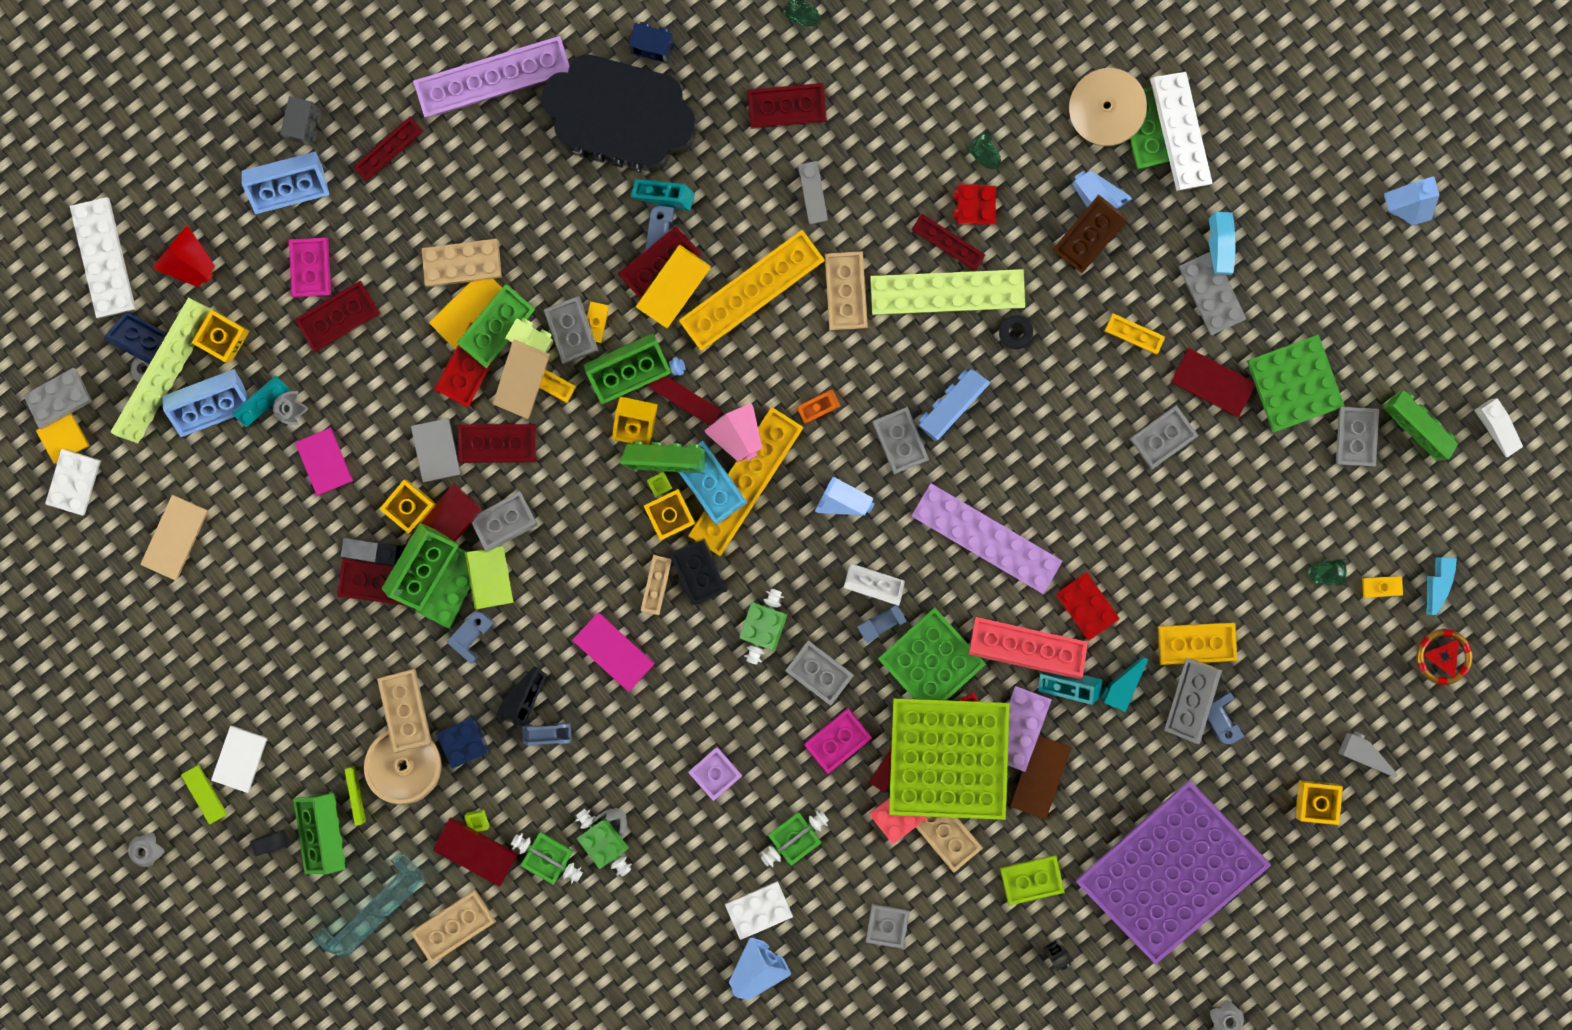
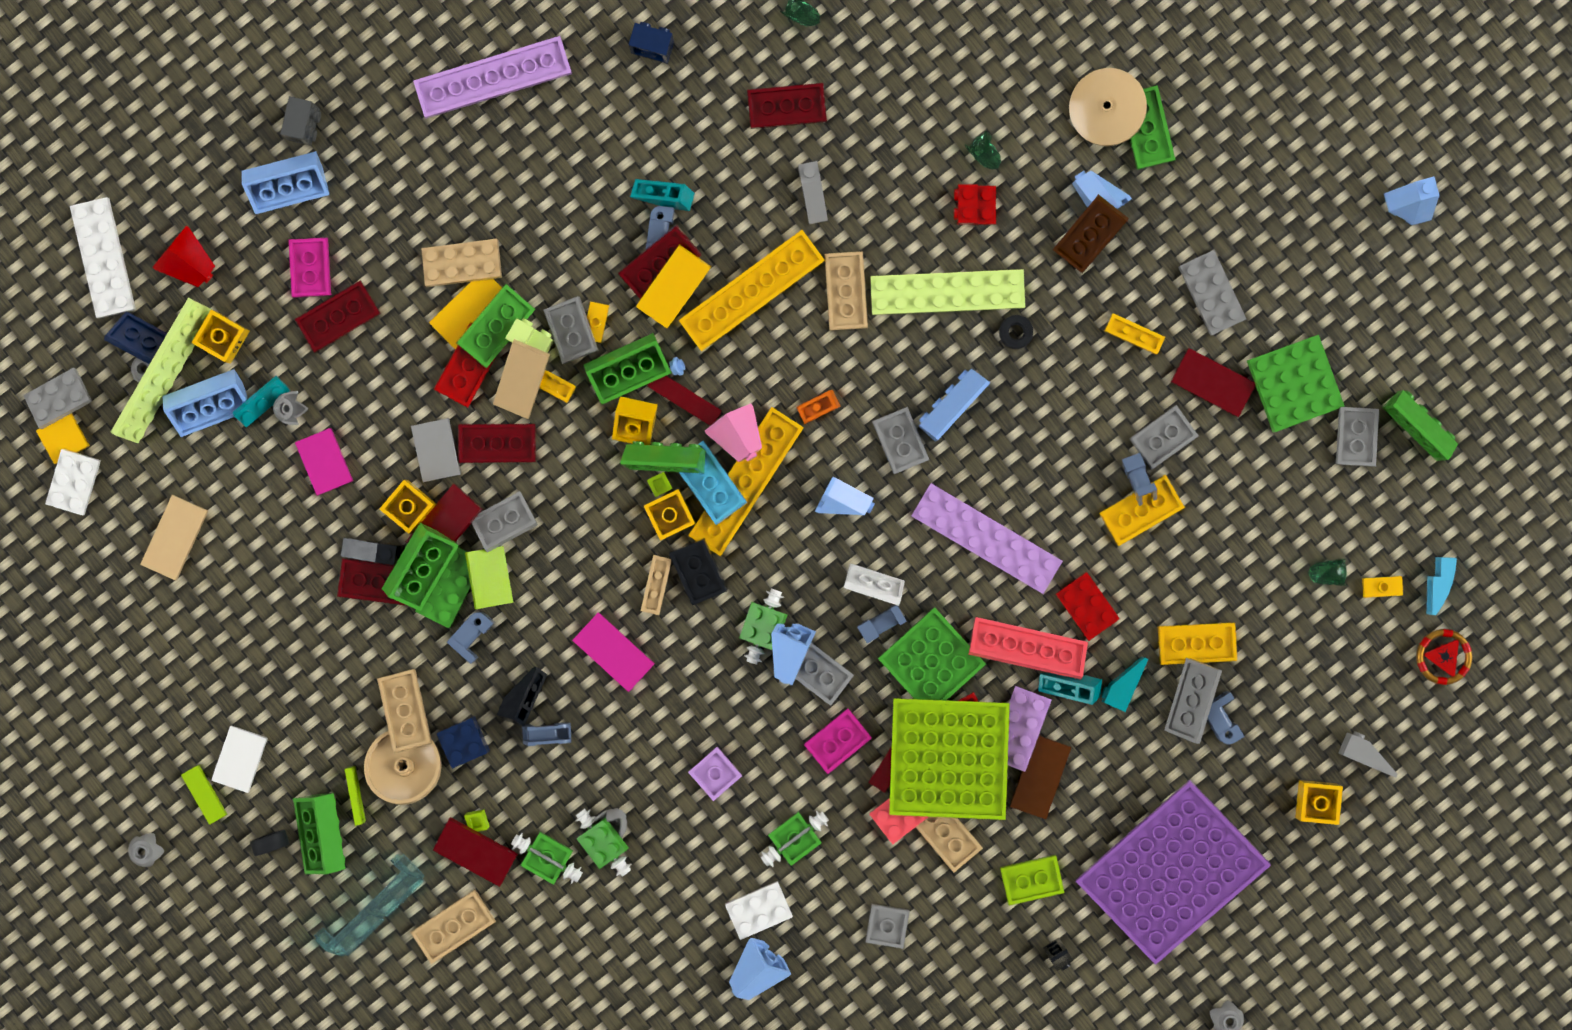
dark red tile [353,116,424,182] -> none
black brick [541,54,697,173] -> none
dark red tile [911,213,986,272] -> none
white plate [1150,72,1213,191] -> none
medium azure slope [1208,212,1235,275] -> none
white slope [1474,398,1523,457] -> none
none -> light blue slope [771,624,816,685]
none -> yellow tile [1099,475,1185,546]
none -> sand blue piece [1122,453,1157,506]

